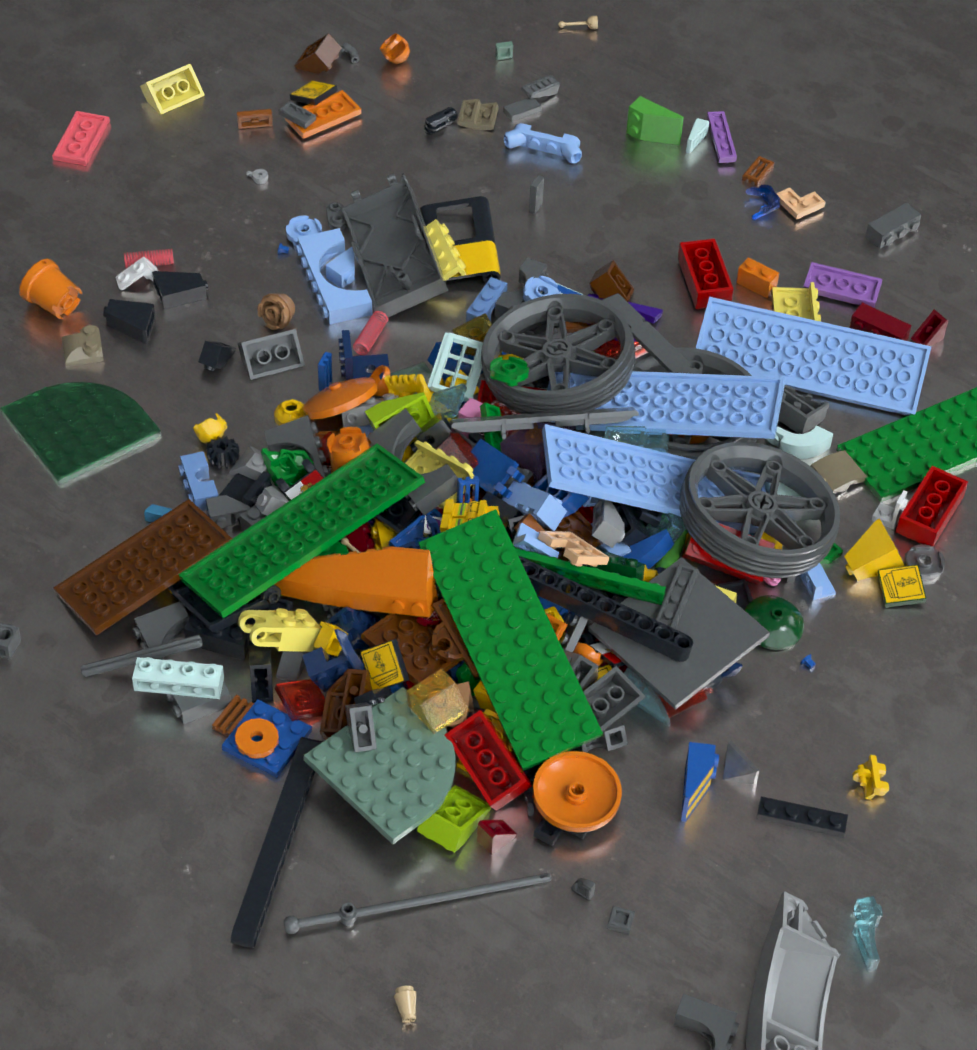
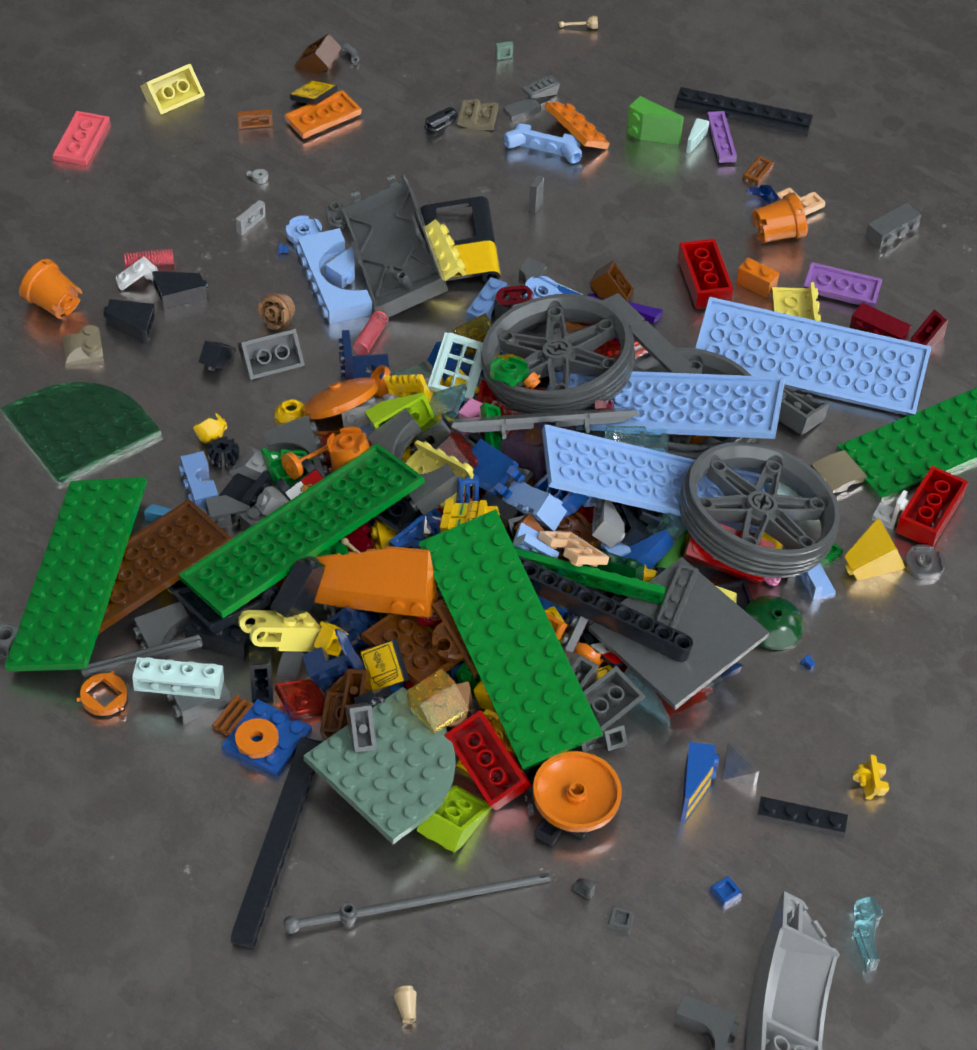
dark grey plate [278,101,316,129] -> none
blue tile [318,352,333,391] -> none
orange helmet [380,33,410,64] -> none
slope [477,820,517,855] -> none
light aqua arch [765,425,833,459] -> none
yellow tile [878,565,927,608] -> none
none -> green plate [5,477,147,672]
none -> orange piece [76,671,128,716]
none -> light grey plate [235,200,266,235]
none -> black slope [271,556,325,618]
none -> orange piece [281,445,329,480]
none -> dark red plate [496,285,534,307]
none -> orange plate [523,372,541,389]
none -> orange plate [544,101,610,149]
none -> tile [594,400,614,409]
none -> black plate [674,87,813,136]
none -> blue tile [710,876,742,907]
none -> orange piece [752,192,808,244]

